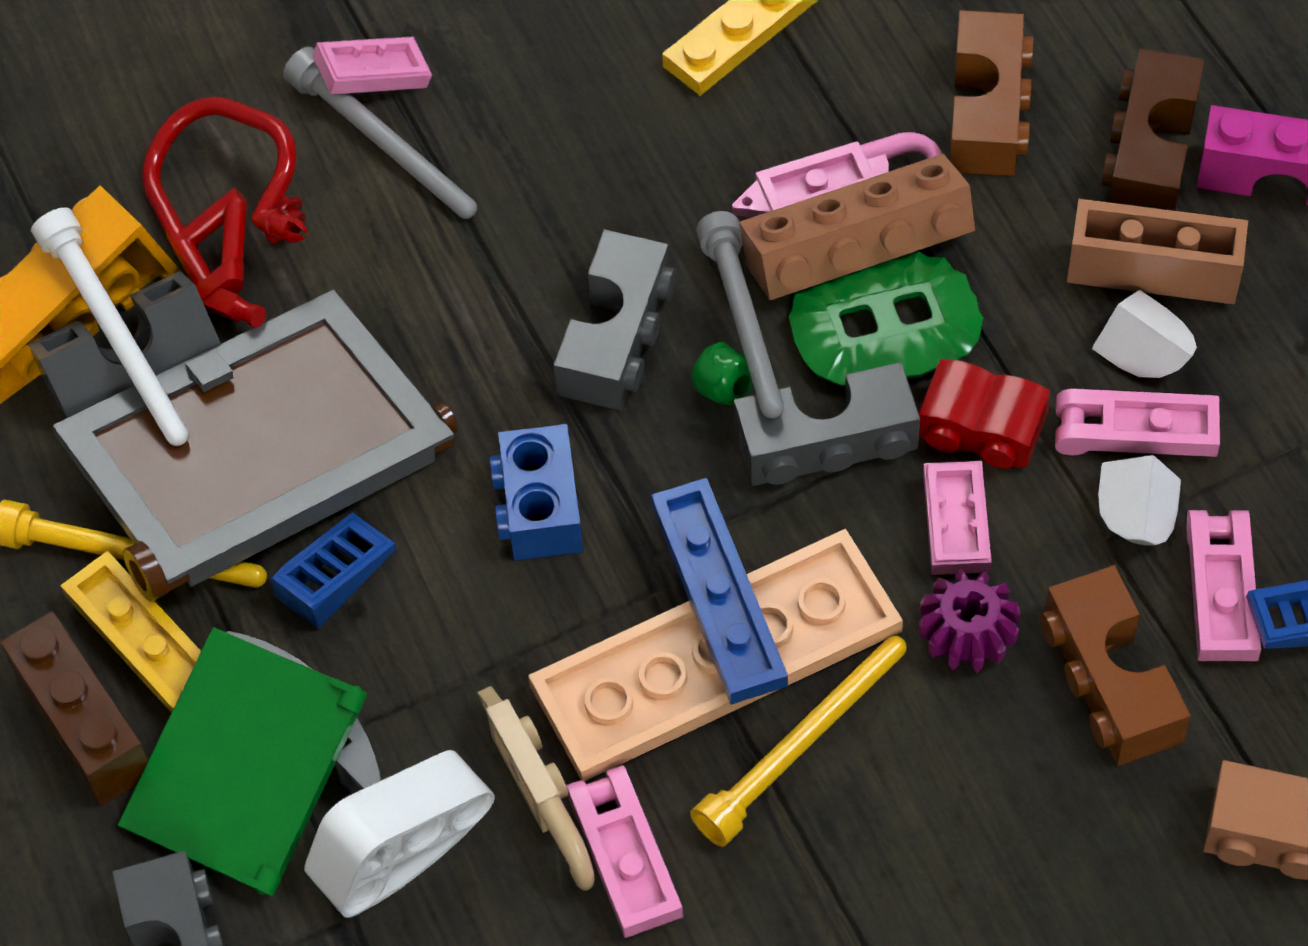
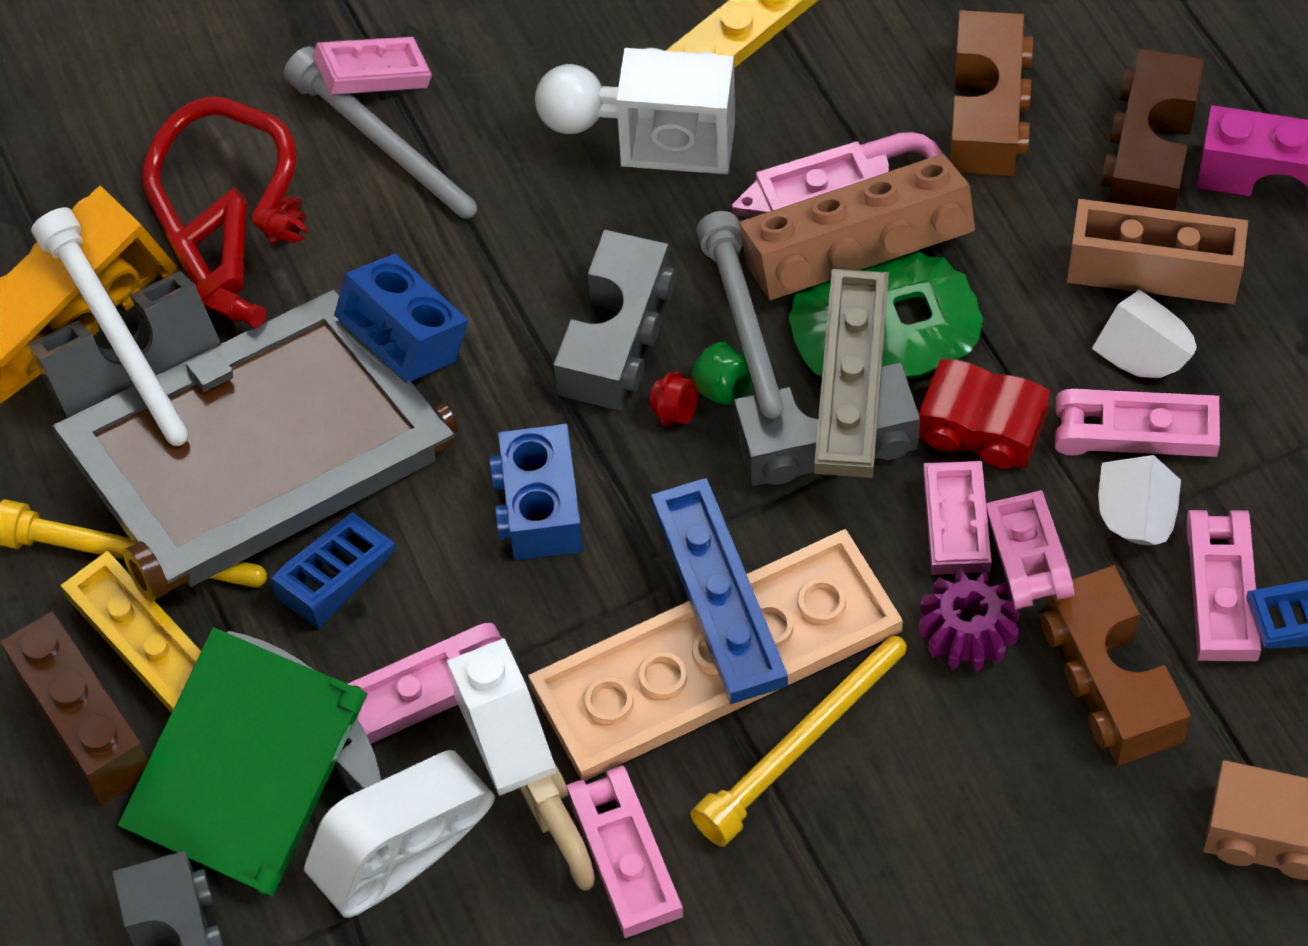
none -> blue brick [334,254,469,383]
none -> bright pink plate [348,623,502,744]
none -> white slope [447,638,557,796]
none -> white brick [535,48,735,175]
none -> red plate [650,372,699,427]
none -> dark tan tile [814,269,889,478]
none -> bright pink plate [986,490,1075,610]

